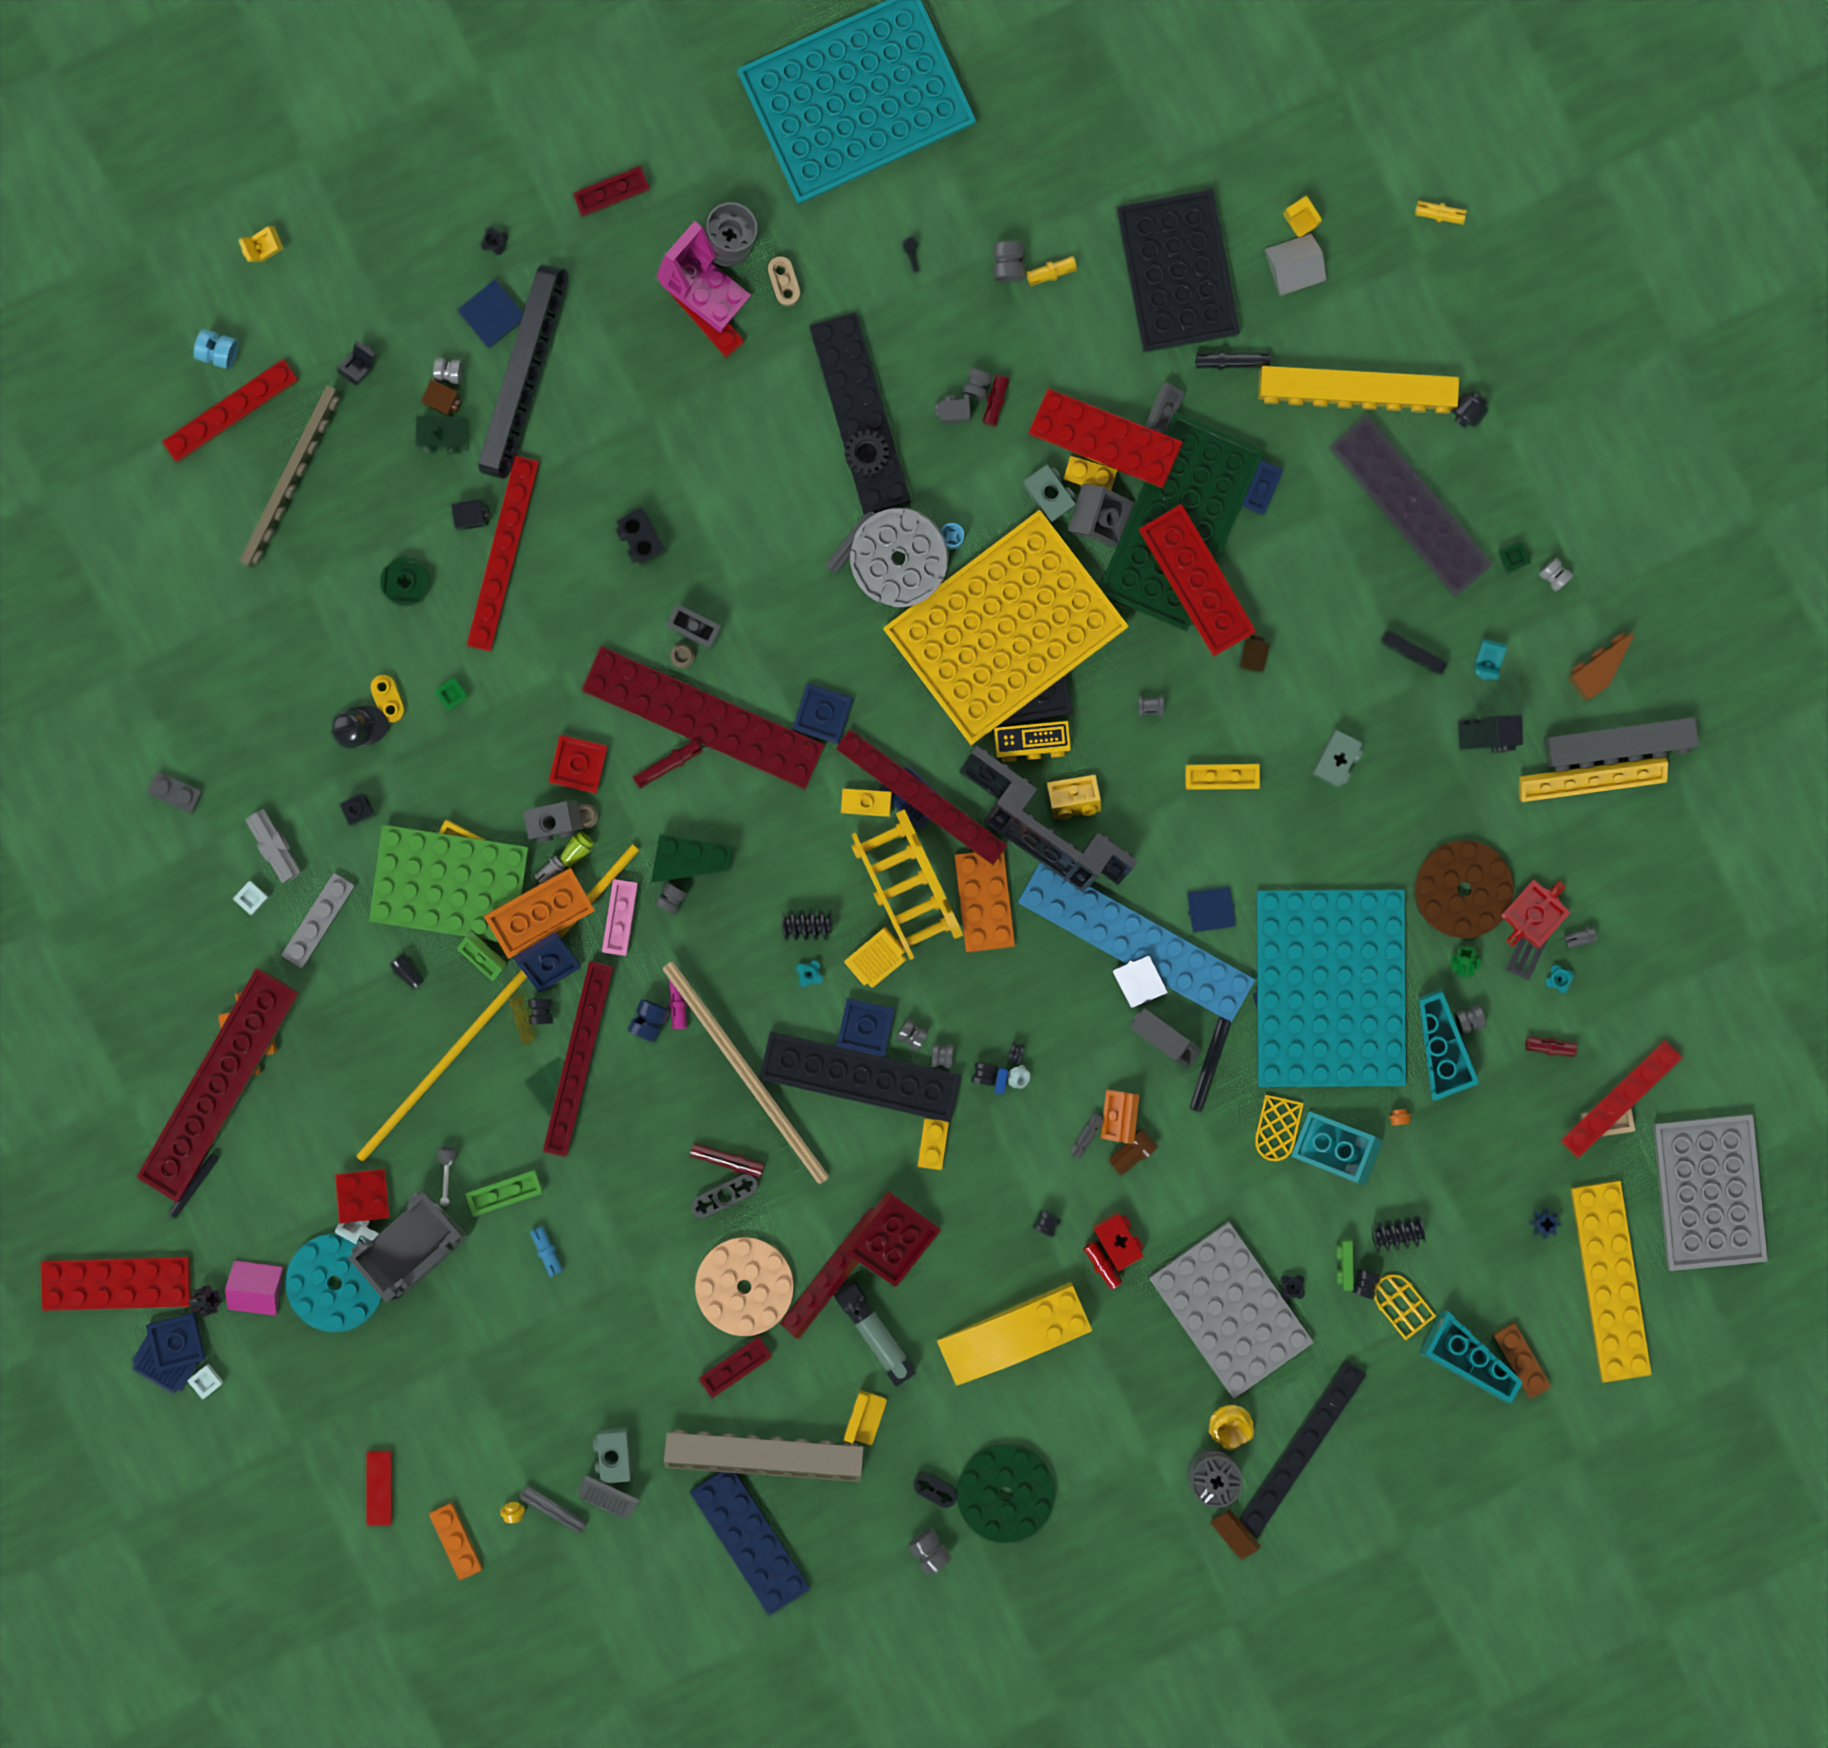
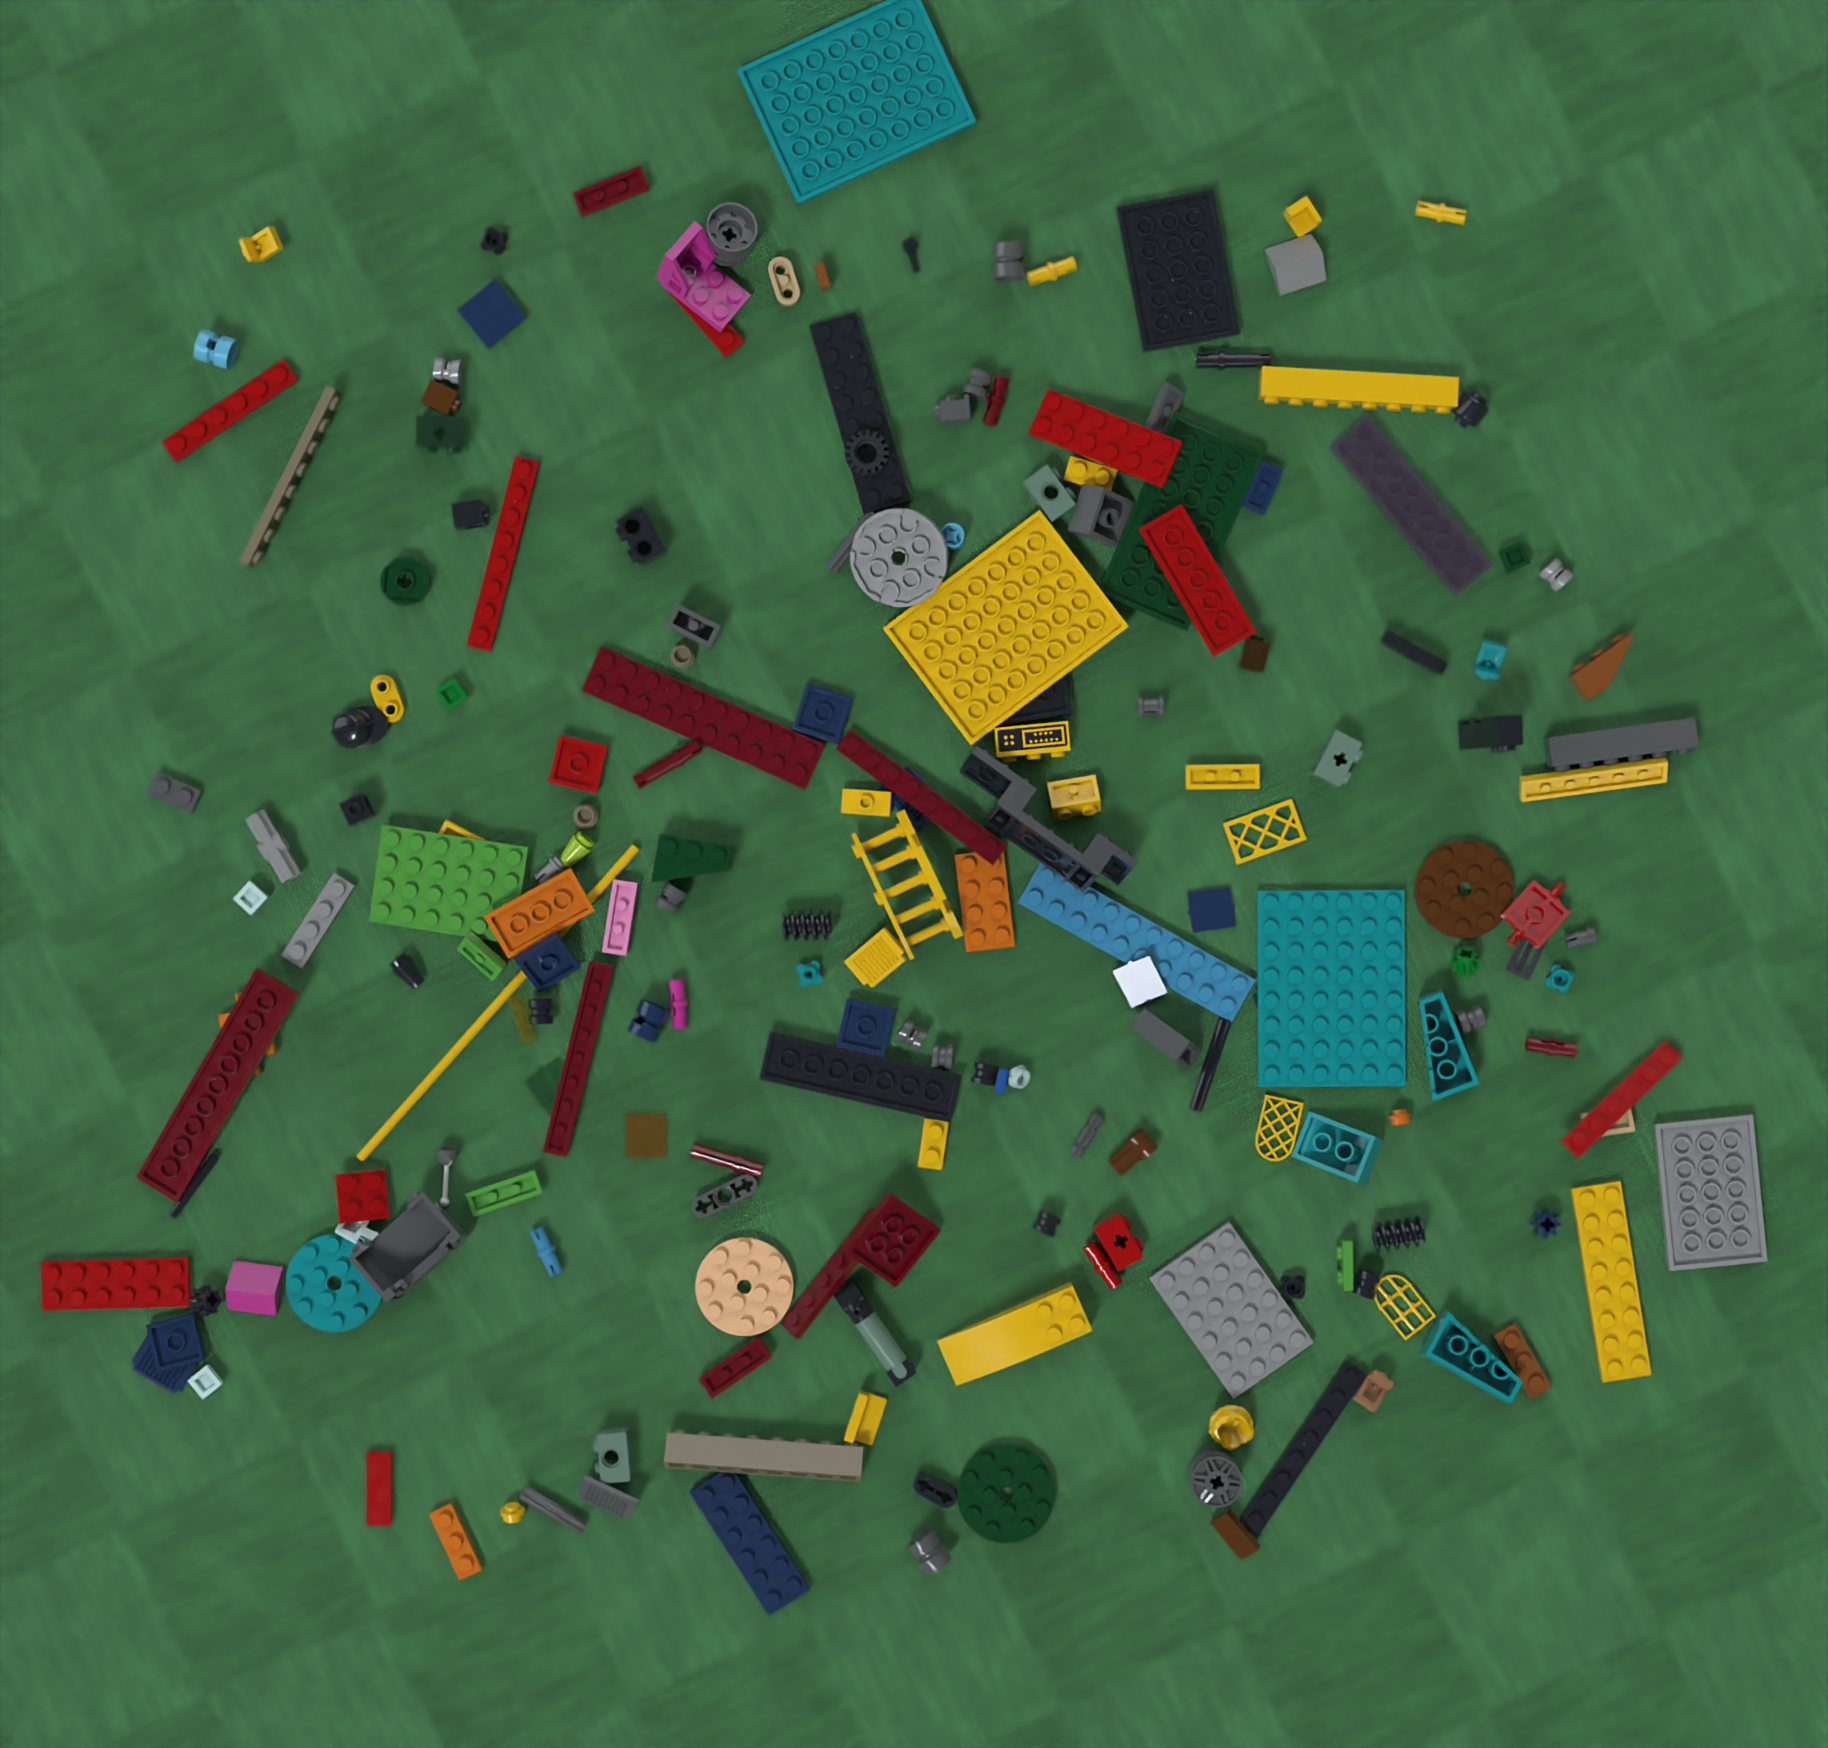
black bracket [337,341,377,387] -> none
black beam [478,264,568,479] -> none
dark grey brick [523,800,583,843] -> none
tan axle [663,961,829,1184] -> none
black bush [1007,1041,1025,1065] -> none
orange plate [1101,1090,1139,1144] -> none
none -> clear orange piece [626,1111,667,1160]
none -> dark orange tile [814,262,831,292]
none -> yellow window [1223,799,1307,865]
none -> medium nougat bracket [1352,1370,1394,1413]

